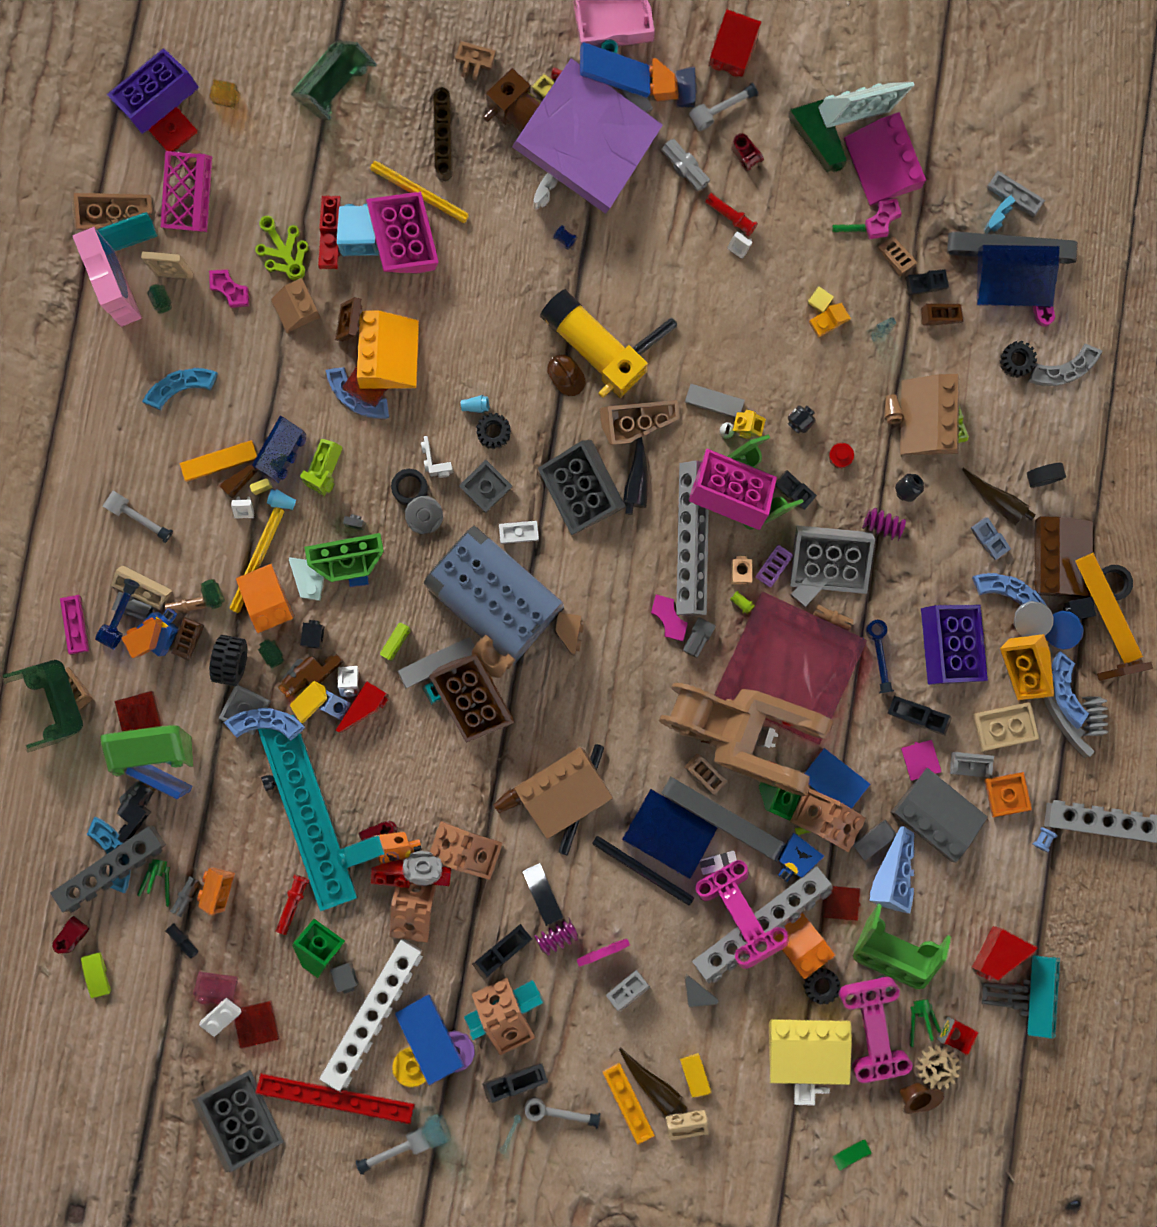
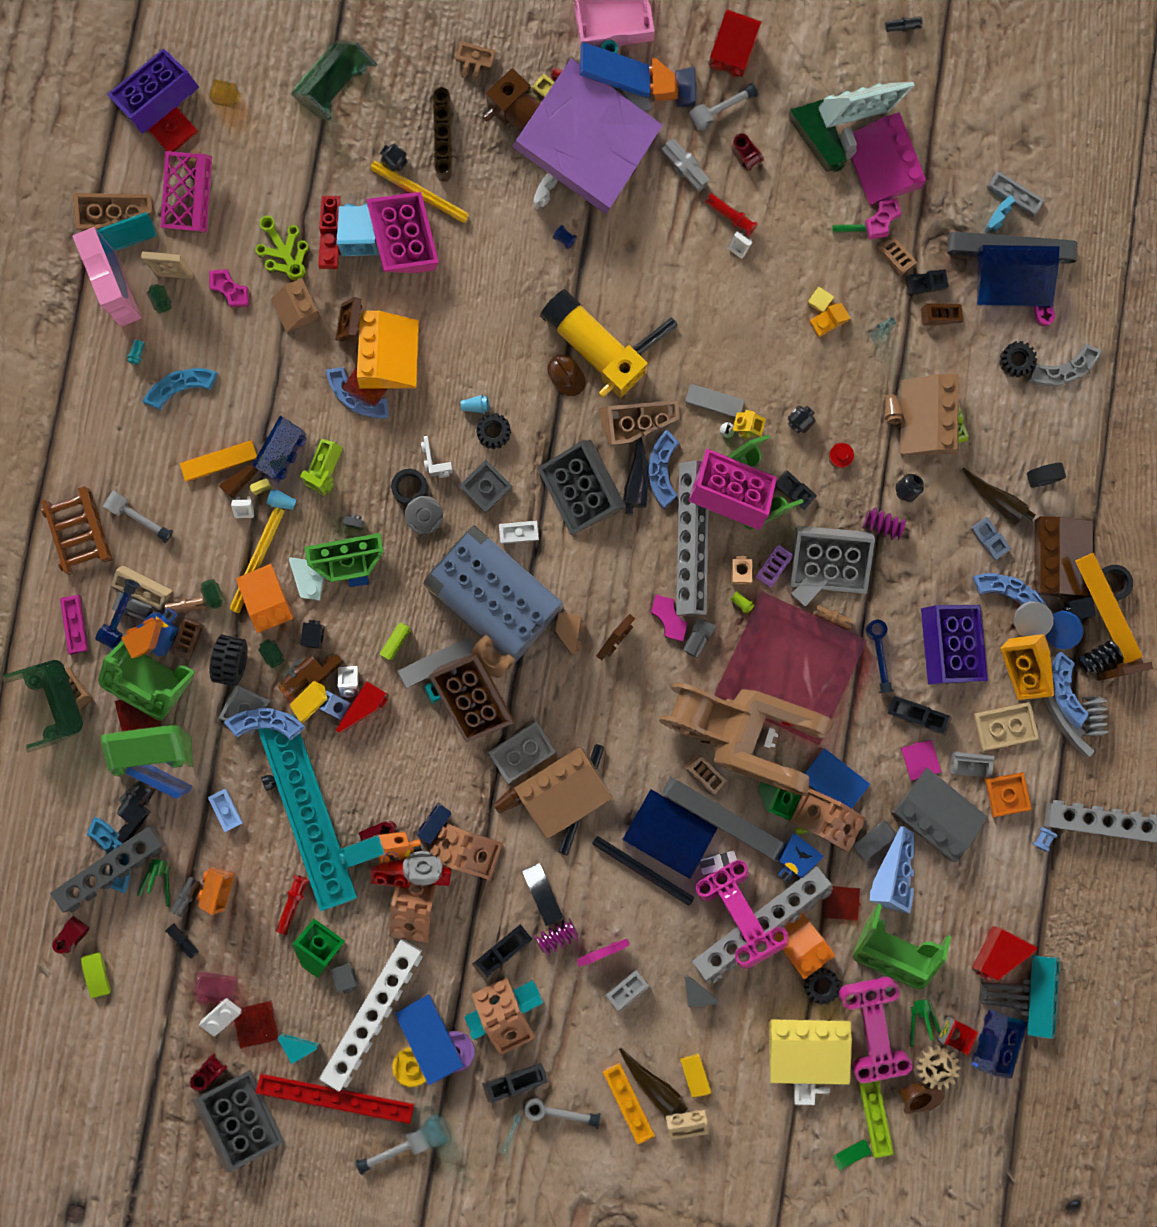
none -> dark orange fence [41,486,113,575]
none -> bright green windscreen [98,640,195,720]
none -> teal pin [127,339,145,365]
none -> dark red piece [190,1053,228,1091]
none -> light blue plate [208,789,243,832]
none -> teal slope [278,1033,320,1064]
none -> black head [380,144,408,172]
none -> dark blue slope [416,803,452,844]
none -> light grey tile [488,721,557,785]
none -> reddish brown plate [596,614,635,661]
none -> medium blue tile [649,430,680,509]
none -> light grey slope [839,127,857,160]
none -> lime tile [858,1080,894,1158]
none -> black axle [885,16,923,32]
none -> clear blue slope [972,1009,1028,1079]
none -> black piece [1078,641,1124,677]

